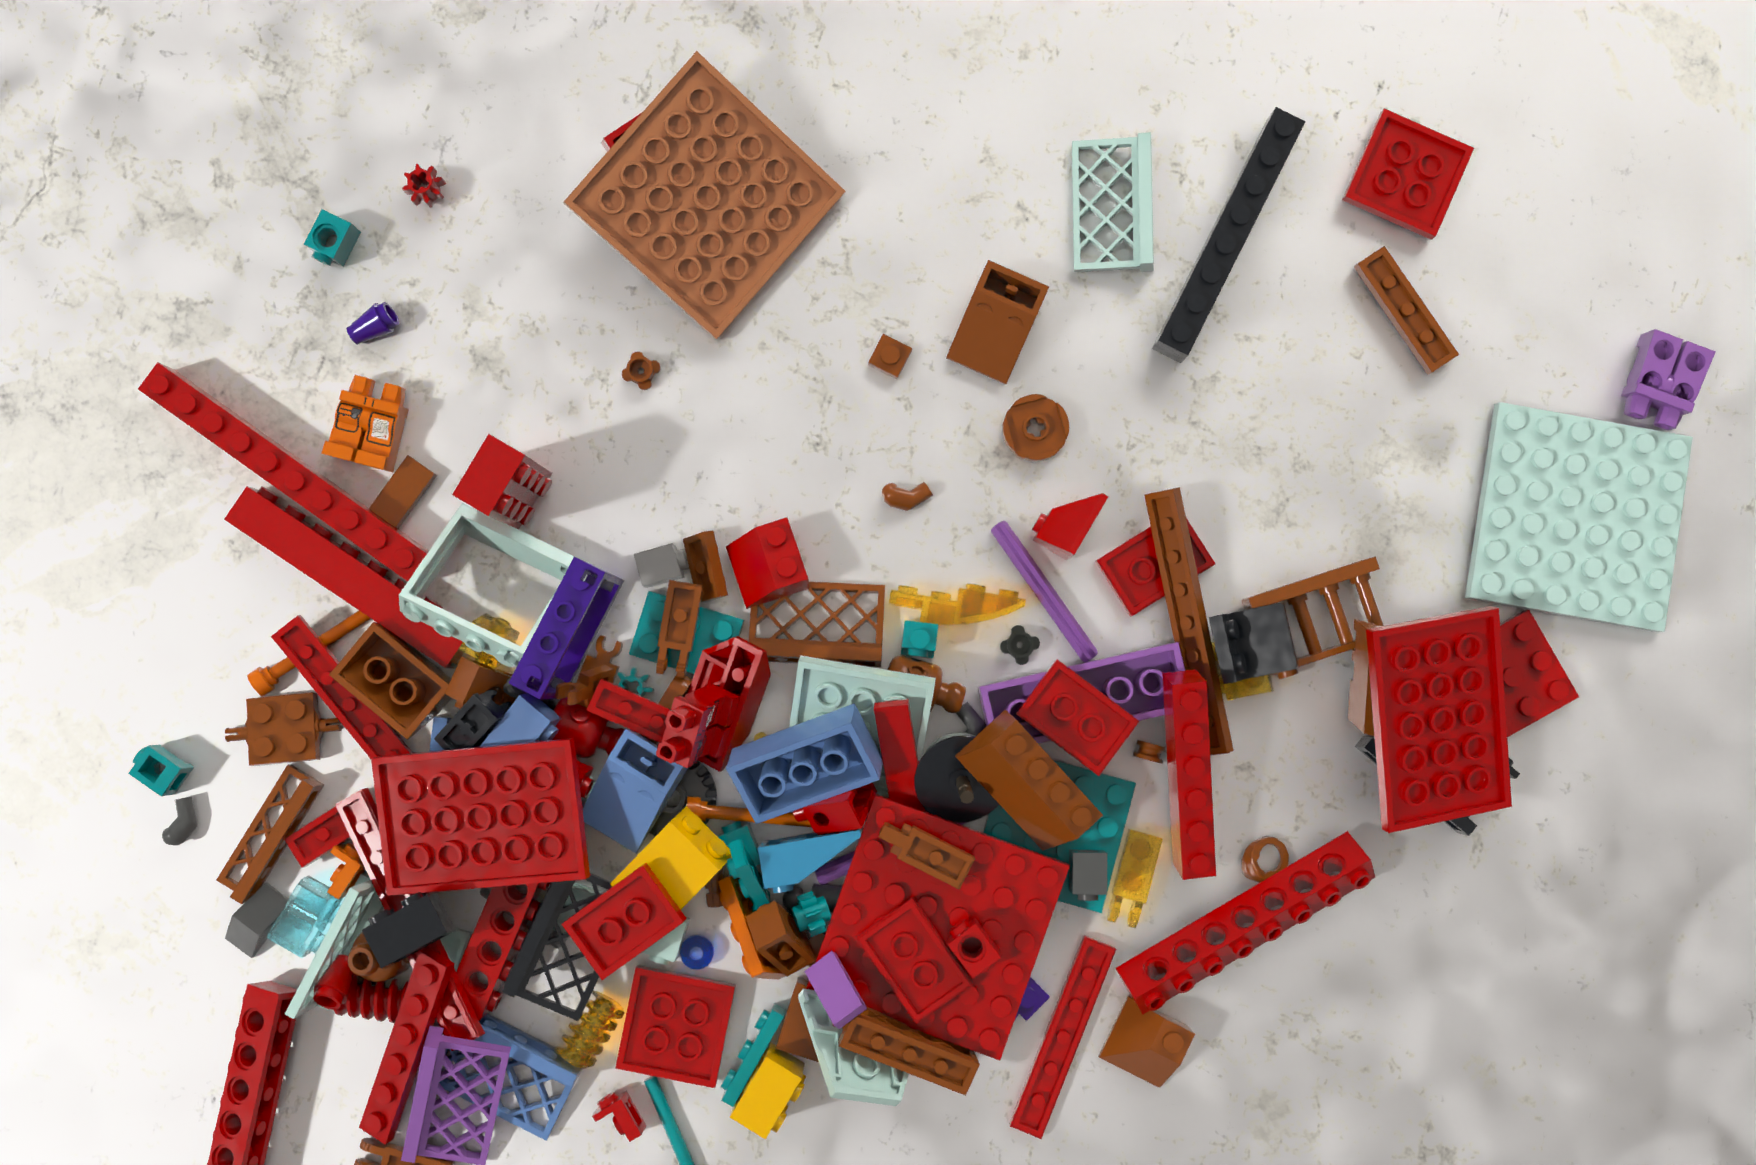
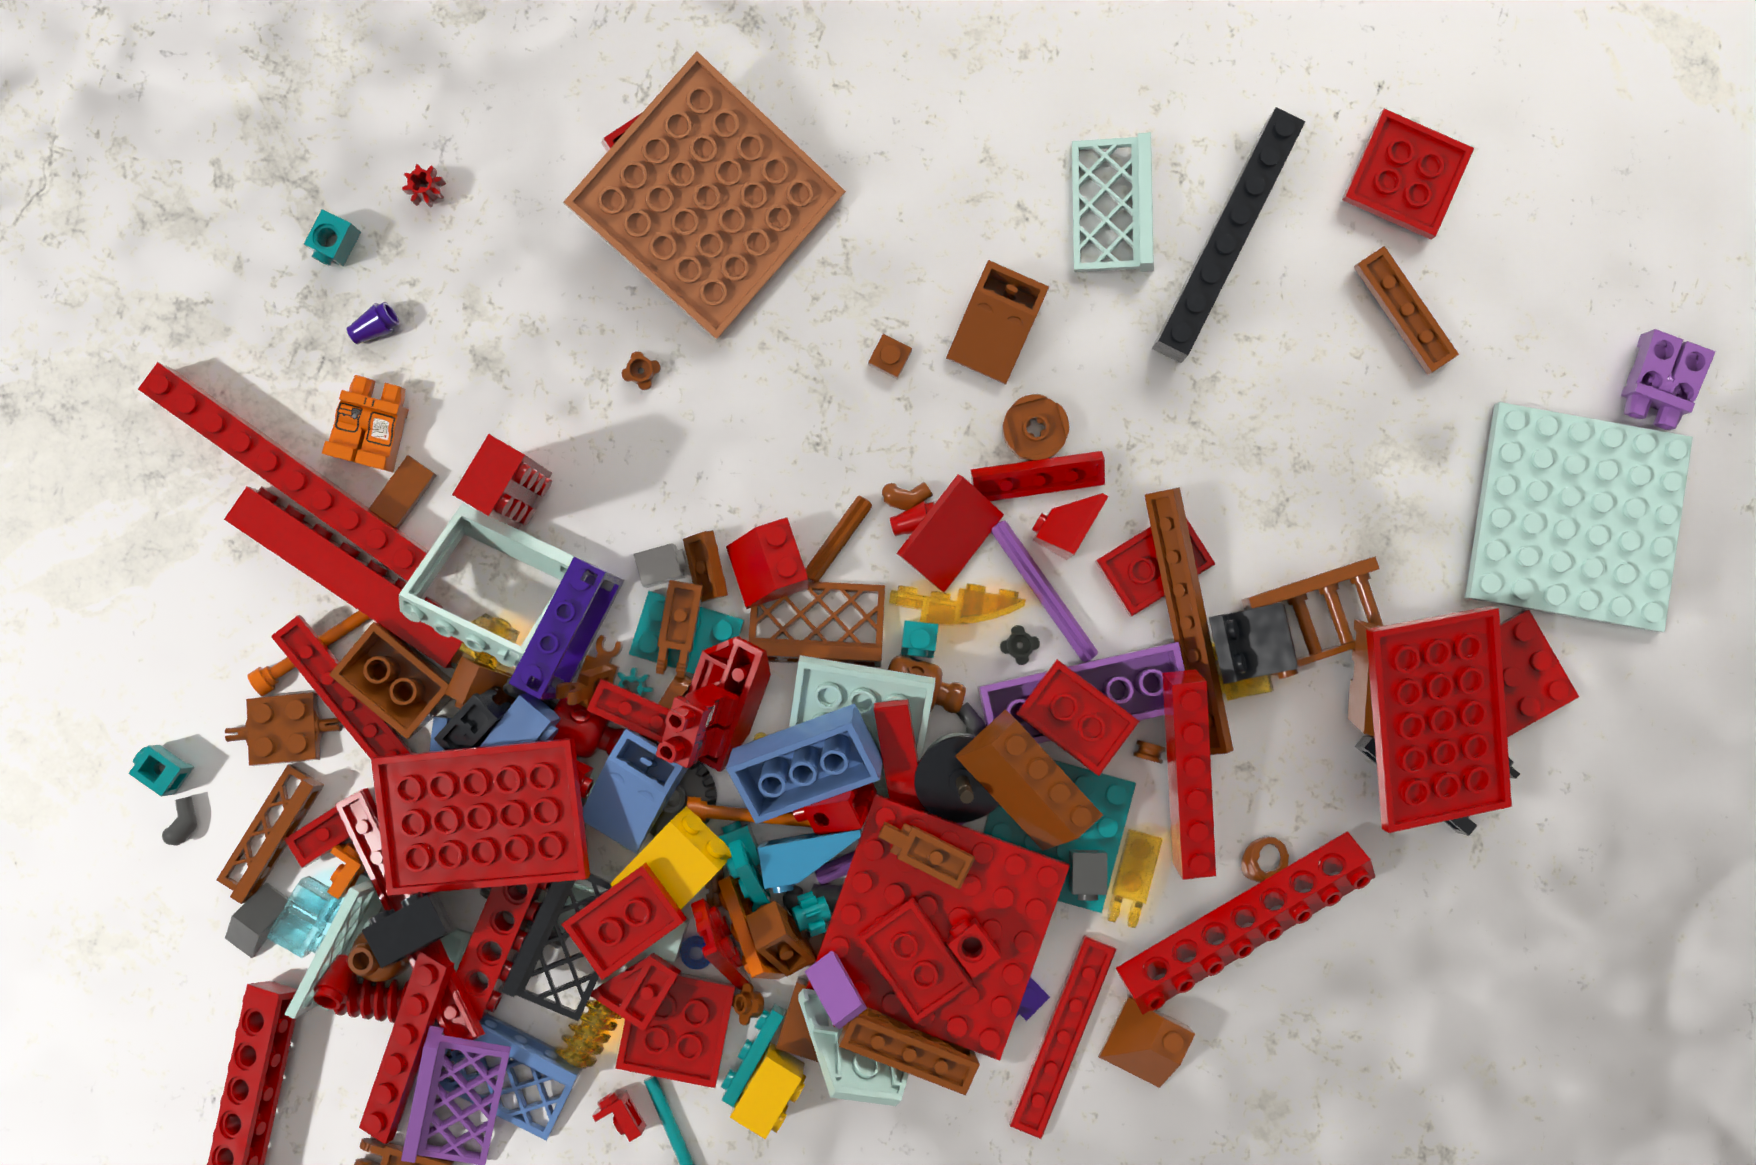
none -> red wing [591,952,681,1031]
none -> red wing [691,898,752,991]
none -> dark orange plate [732,983,764,1025]
none -> dark orange axle [805,495,872,582]
none -> red cone [890,501,935,536]
none -> red tile [896,474,1004,593]
none -> red plate [970,451,1105,501]

